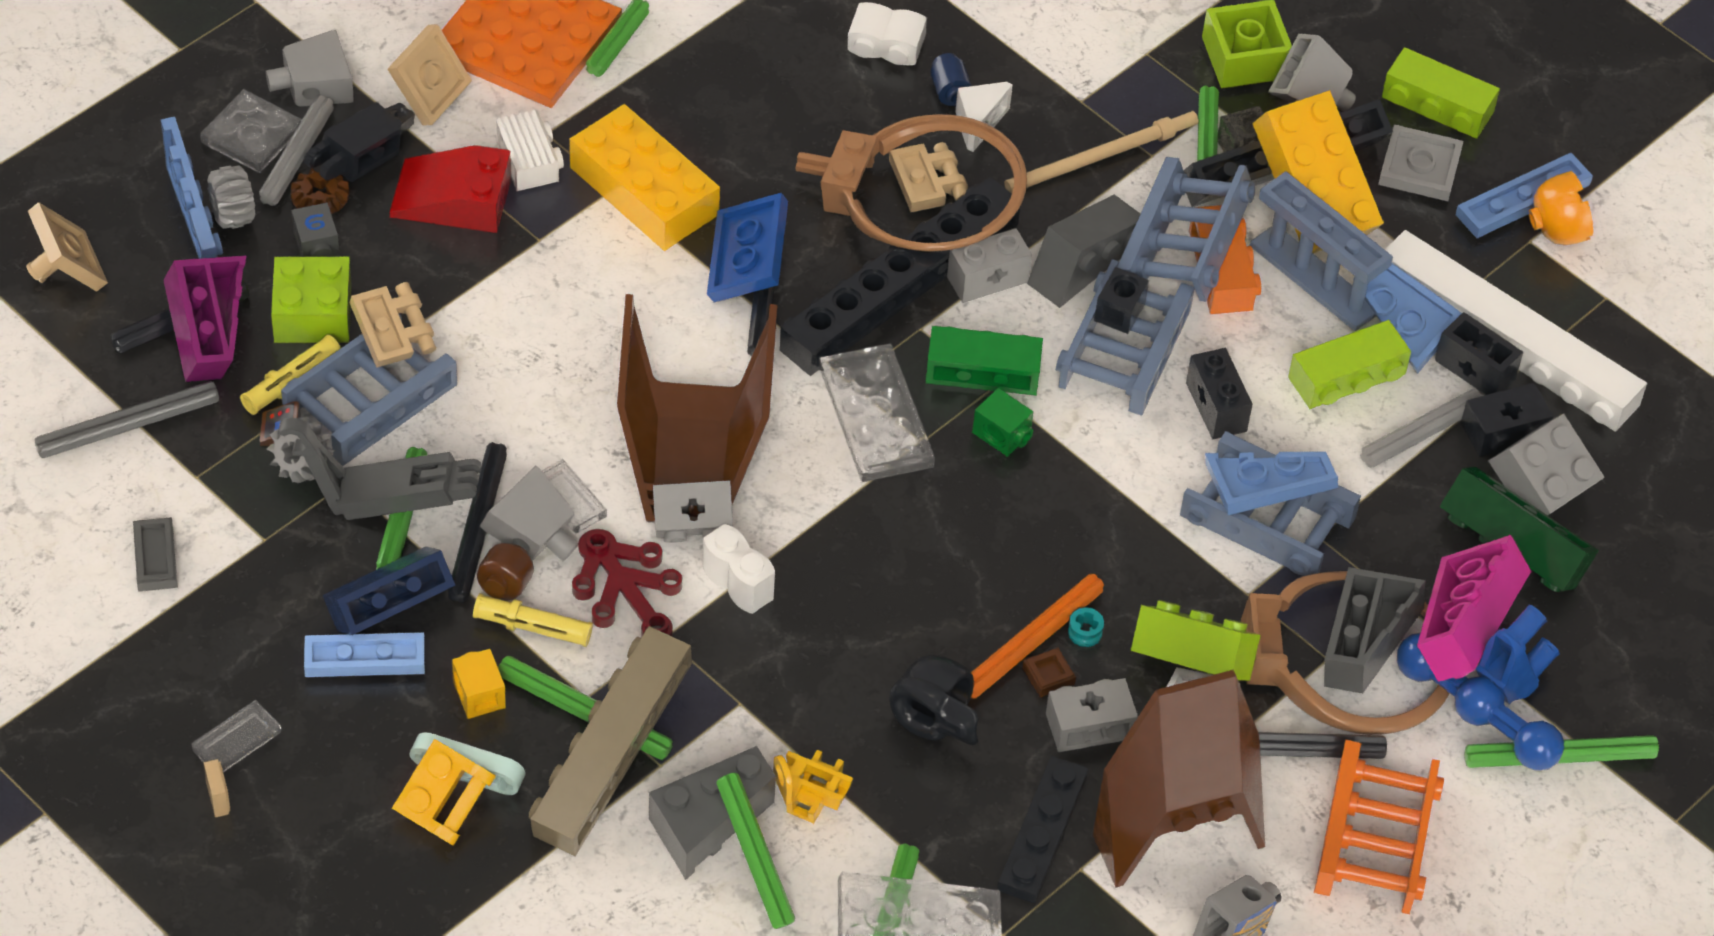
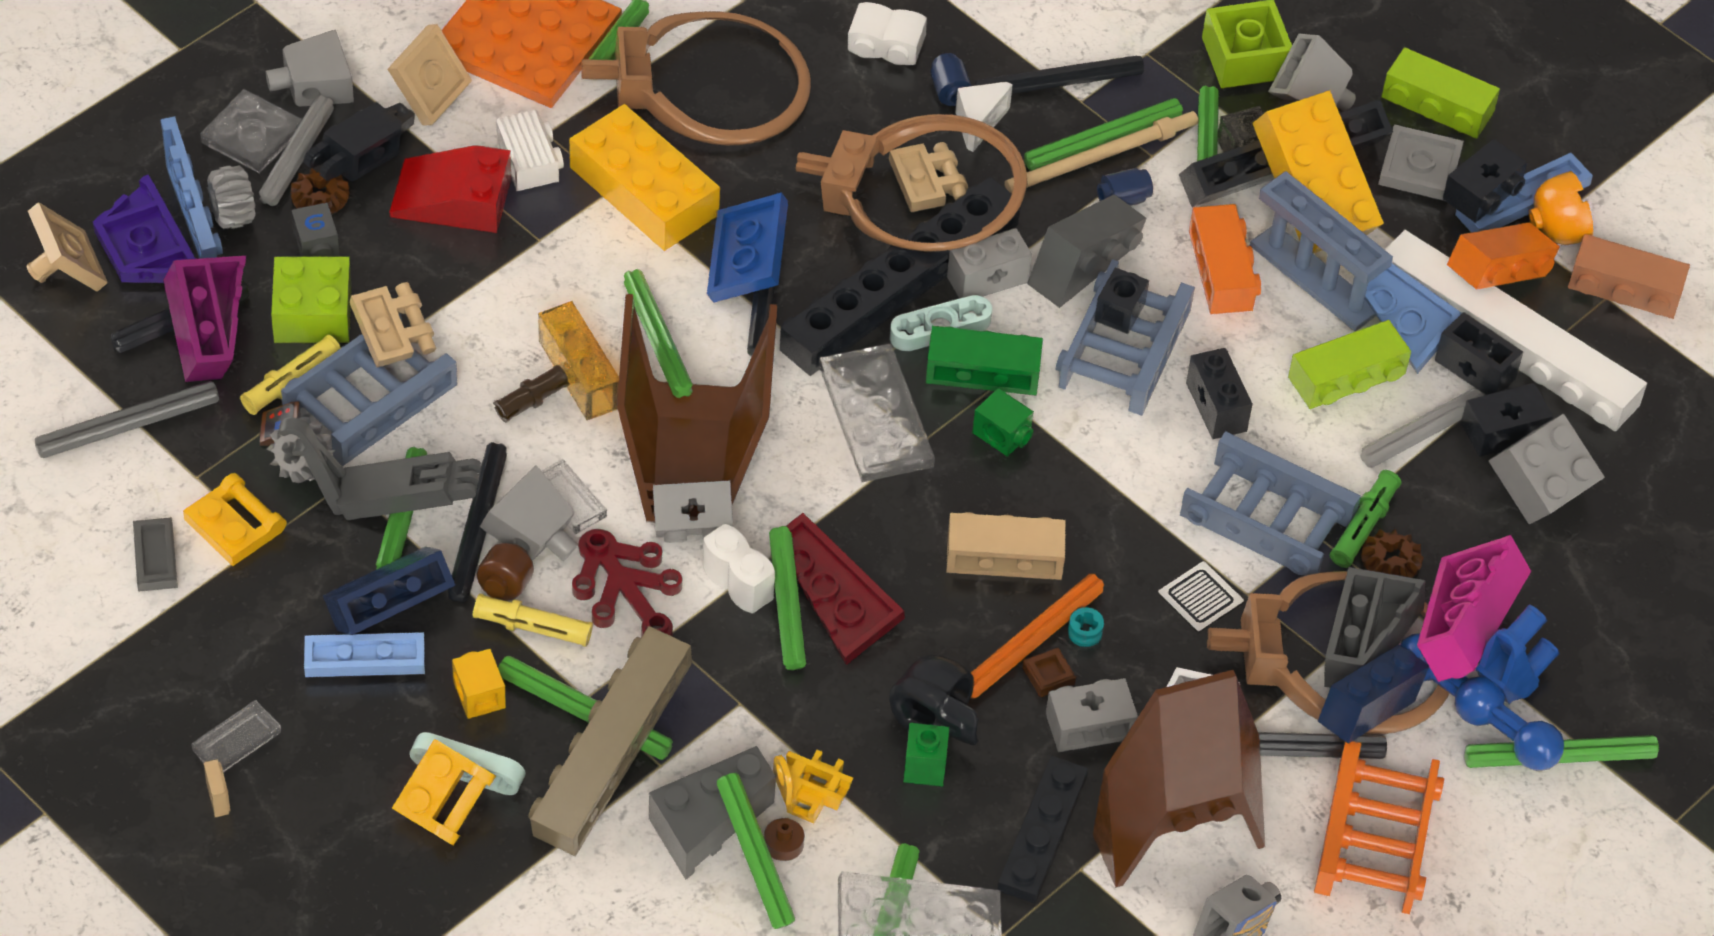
sand blue fence [1117,157,1255,302] -> none
lime brick [1131,600,1261,681] -> none
medium blue wing [1205,452,1338,515] -> none
dark green brick [1439,467,1599,592] -> none
none -> dark purple wing [93,175,196,283]
none -> yellow plate [183,473,287,566]
none -> dark brown pin [493,365,569,423]
none -> clear yellow brick [538,301,619,421]
none -> medium nougat brick [581,11,811,146]
none -> bright green axle [624,269,693,398]
none -> reddish brown tile [764,818,805,861]
none -> bright green axle [769,526,806,671]
none -> dark red wing [786,513,905,665]
none -> light aqua beam [890,295,992,351]
none -> green brick [903,723,950,787]
none -> tan brick [946,512,1065,580]
none -> black axle [974,55,1144,94]
none -> bright green axle [1024,98,1183,171]
none -> dark blue brick [1097,168,1153,206]
none -> white sticker [1158,561,1244,631]
none -> dark blue brick [1317,645,1429,744]
none -> bright green pin [1330,470,1402,568]
none -> reddish brown gear [1361,528,1424,578]
none -> black brick [1443,139,1527,223]
none -> orange brick [1447,222,1560,290]
none -> nougat brick [1568,234,1690,319]

